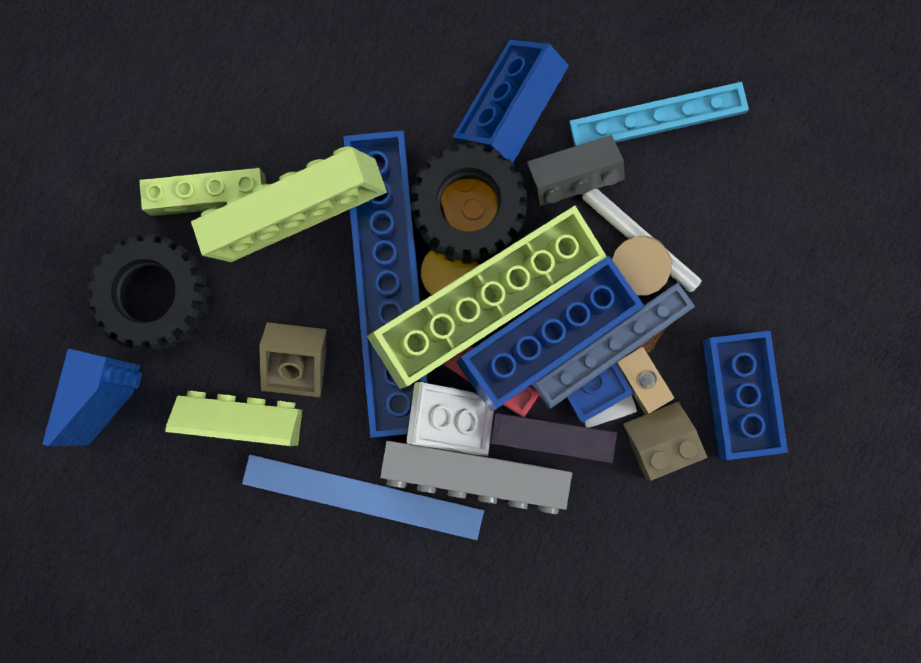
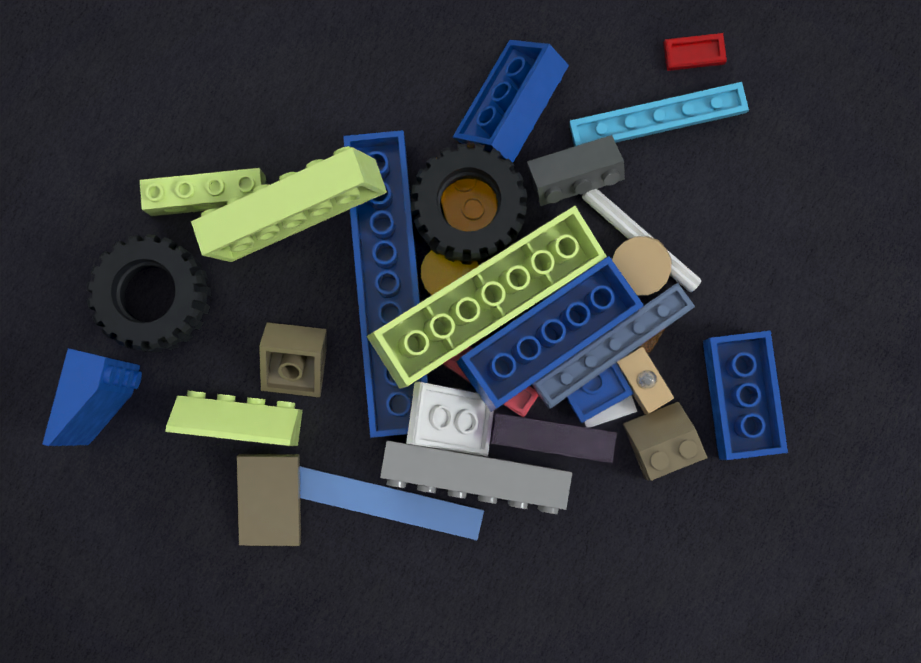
none -> dark tan tile [237,454,301,546]
none -> red tile [664,33,727,71]

